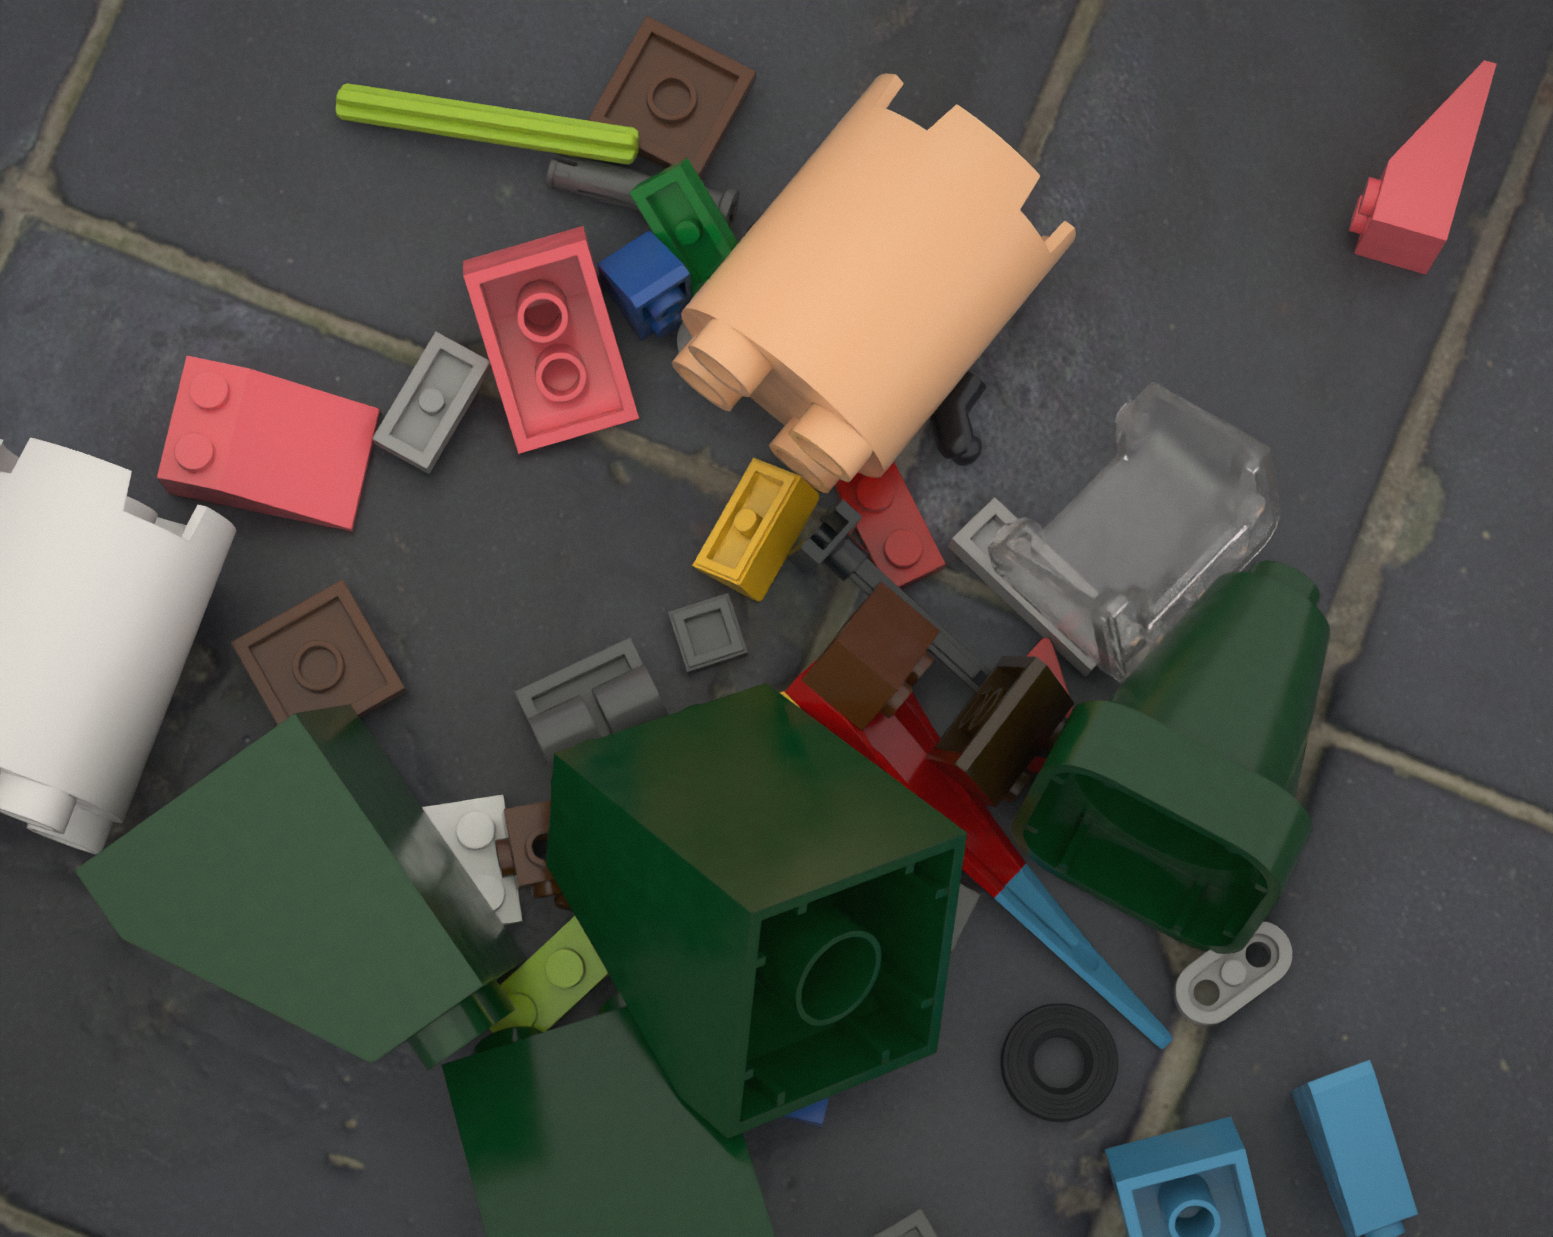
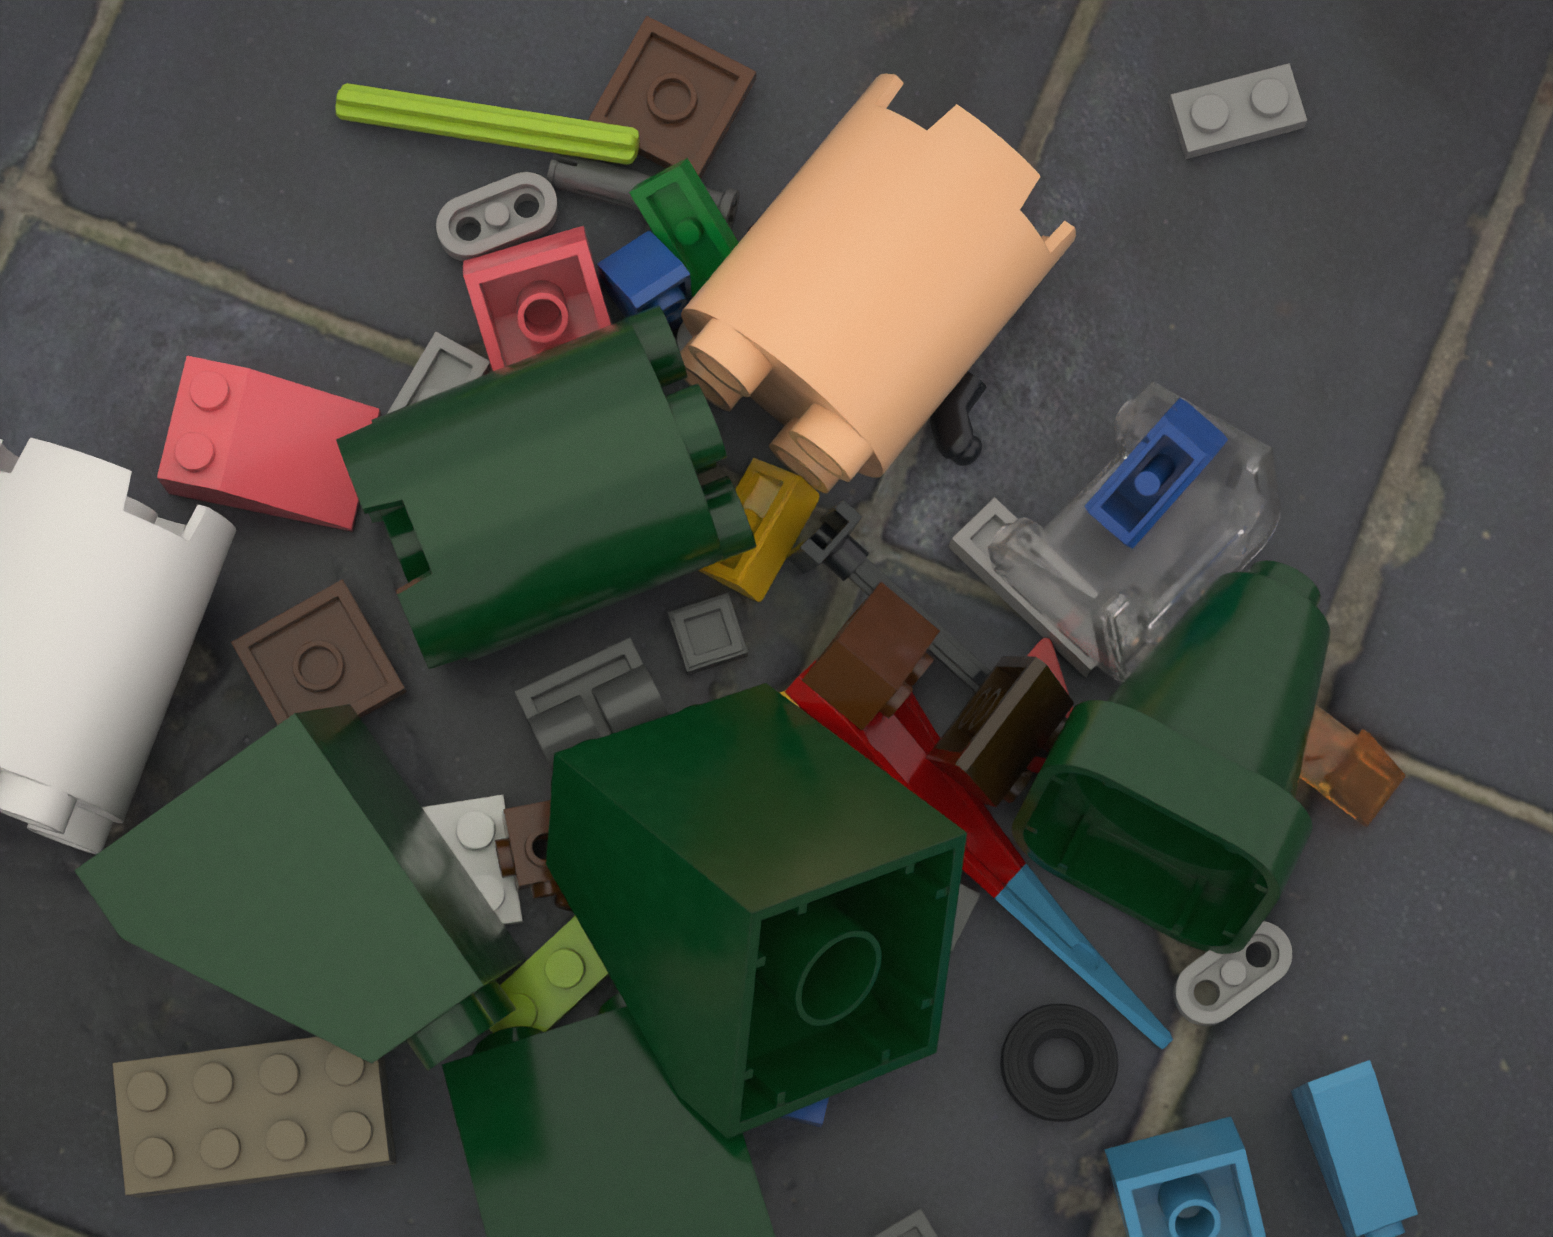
red plate [833,462,946,590] -> none
coral slope [1349,60,1496,275] -> none
none -> dark tan brick [112,1037,397,1198]
none -> dark green brick [336,305,756,669]
none -> light grey plate [436,172,559,262]
none -> blue brick [1084,398,1228,549]
none -> light grey plate [1168,63,1307,160]
none -> clear orange slope [1300,705,1406,827]

